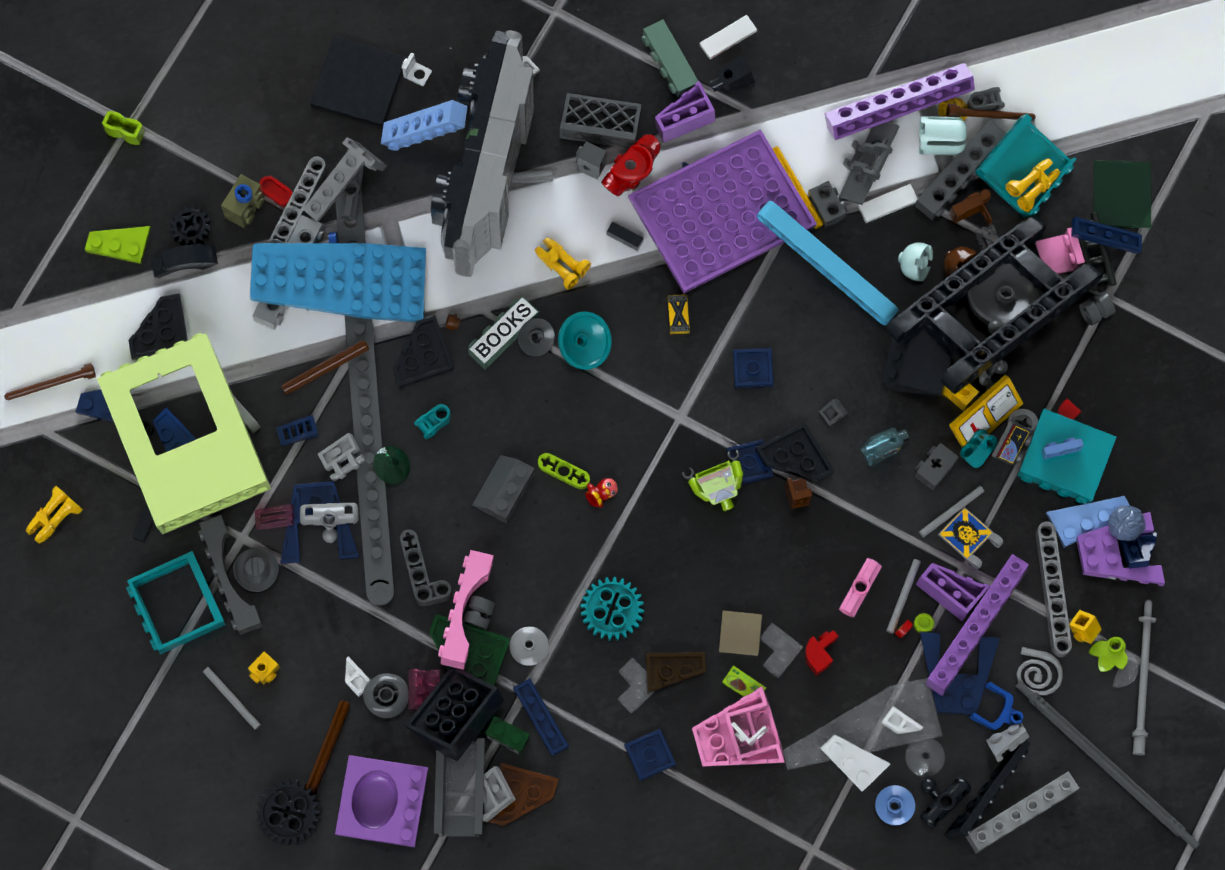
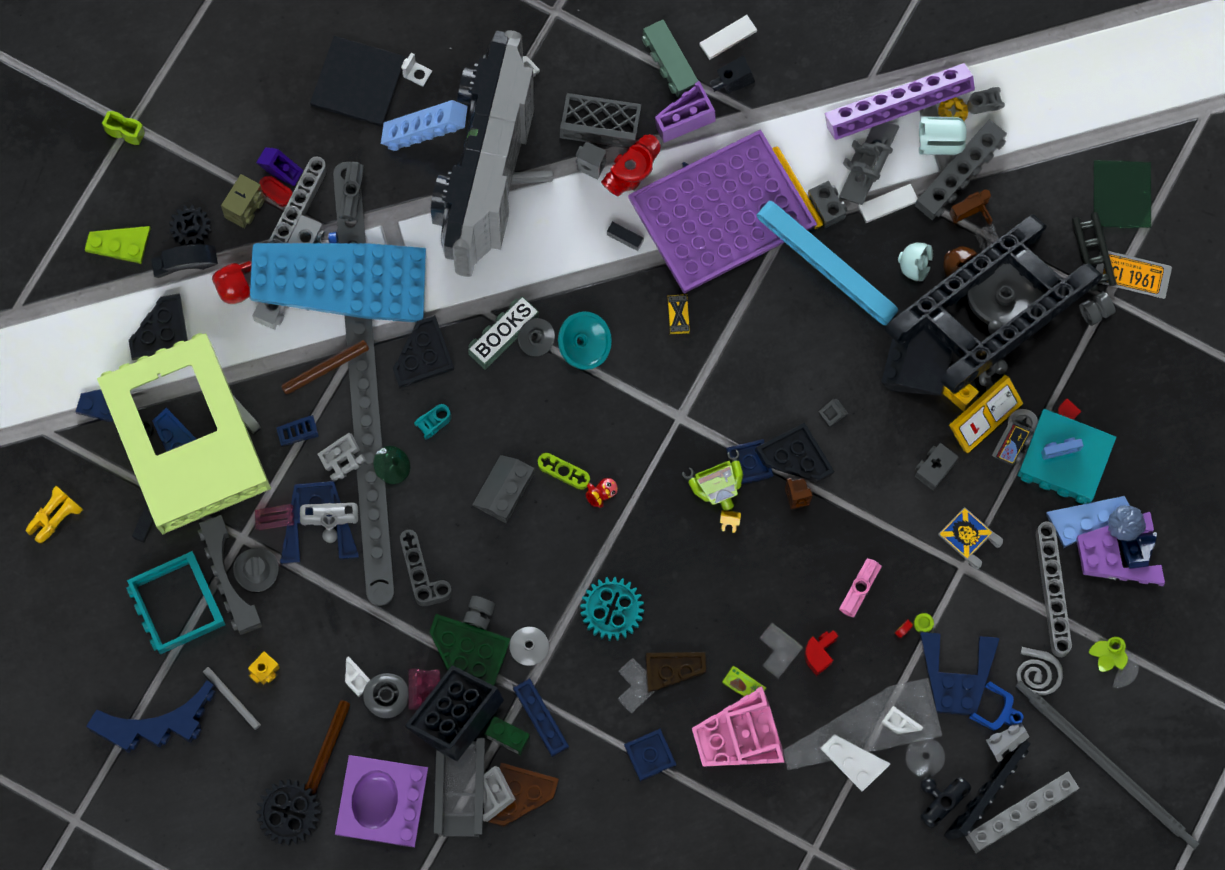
reddish brown piece [4,363,96,400] -> none
blue bush [234,184,253,204] -> none
light grey bracket [302,137,387,221] -> none
bright pink arch [438,550,494,670] -> none
reddish brown plate [445,313,460,332] -> none
yellow piece [534,237,592,290] -> none
dark tan slope [719,610,762,656] -> none
white bracket [731,722,768,746] -> none
dark blue tile [733,348,773,388] -> none
clear light blue torso [861,427,909,466] -> none
medium blue dish [875,785,915,825] -> none
light grey bar [886,559,921,634] -> none
medium lavender wedge [916,563,990,621] -> none
light grey bar [919,486,984,538] -> none
medium lavender brick [926,554,1029,696] -> none
reddish brown piece [946,104,1036,121] -> none
teal piece [960,429,998,468] -> none
teal panel [975,114,1077,218] -> none
yellow piece [1005,159,1060,212] -> none
bright pink bracket [1035,227,1085,275] -> none
yellow brick [1069,610,1102,644] -> none
dark blue tile [1071,217,1142,254] -> none
light grey bar [1132,600,1156,756] -> none
none -> dark blue arch [86,681,216,753]
none -> red piece [212,261,251,304]
none -> dark purple slope [256,147,304,186]
none -> yellow tile [720,510,741,533]
none -> sticker [1096,251,1172,299]

